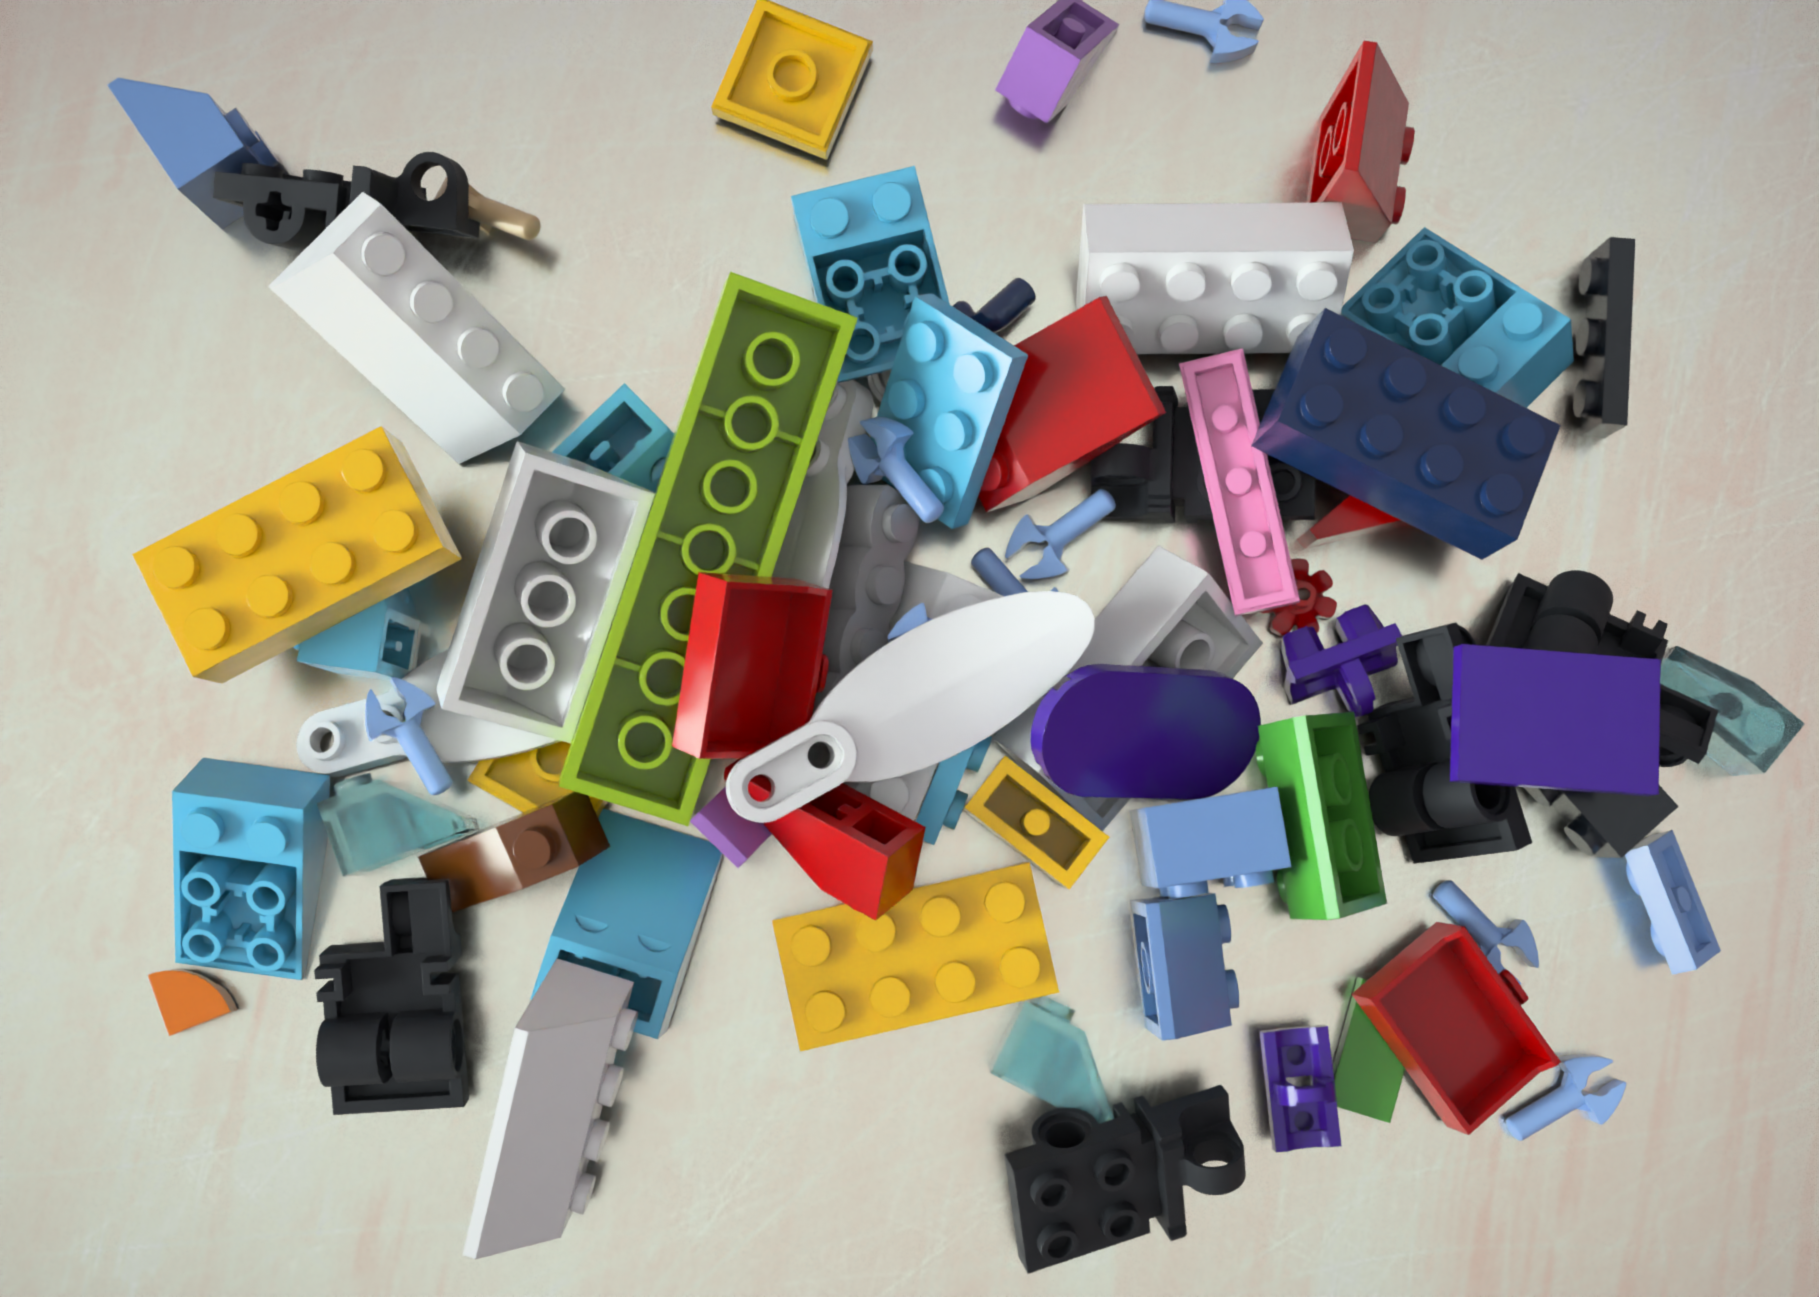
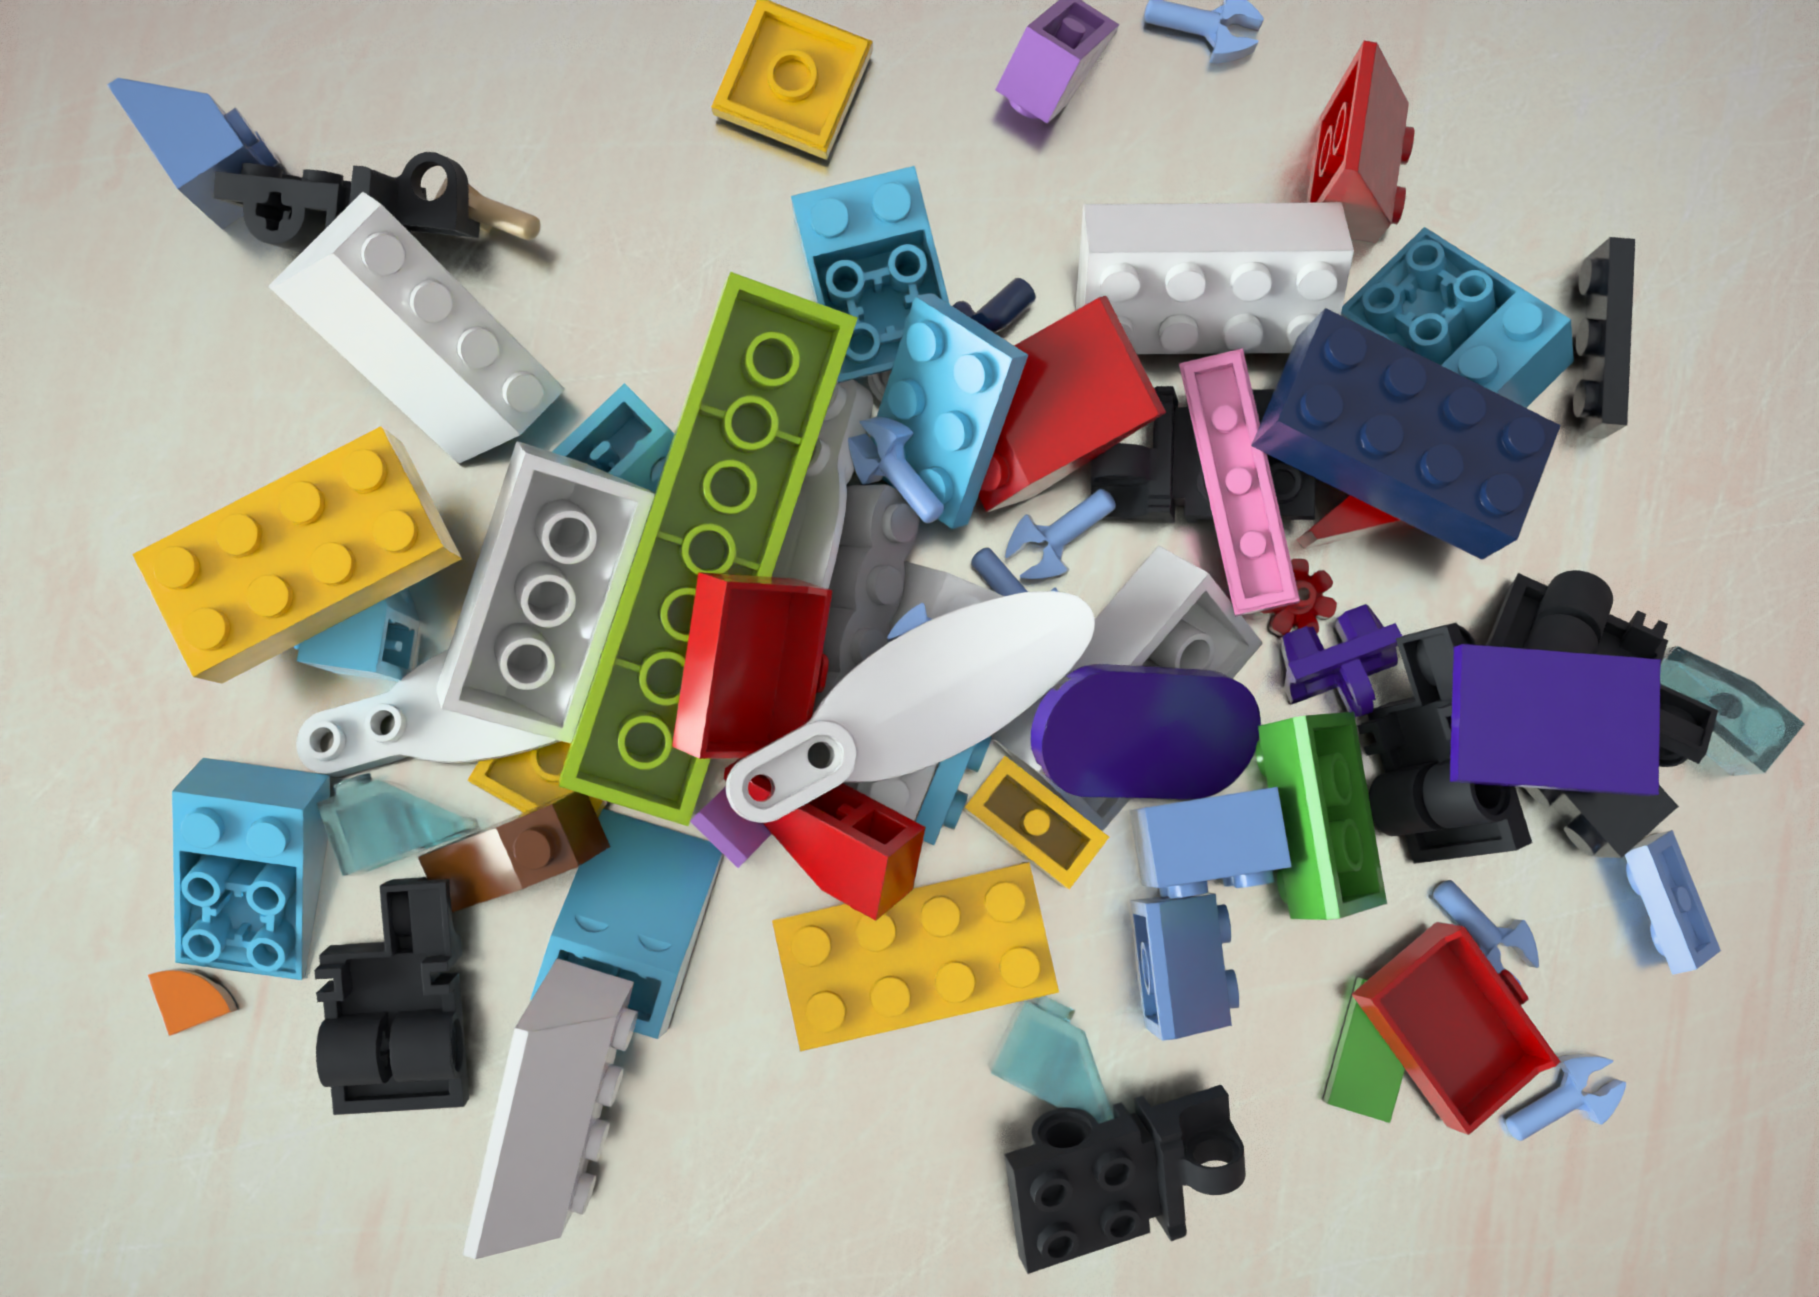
light blue bar [365,677,453,795] -> none
dark purple hips [1259,1025,1342,1153] -> none

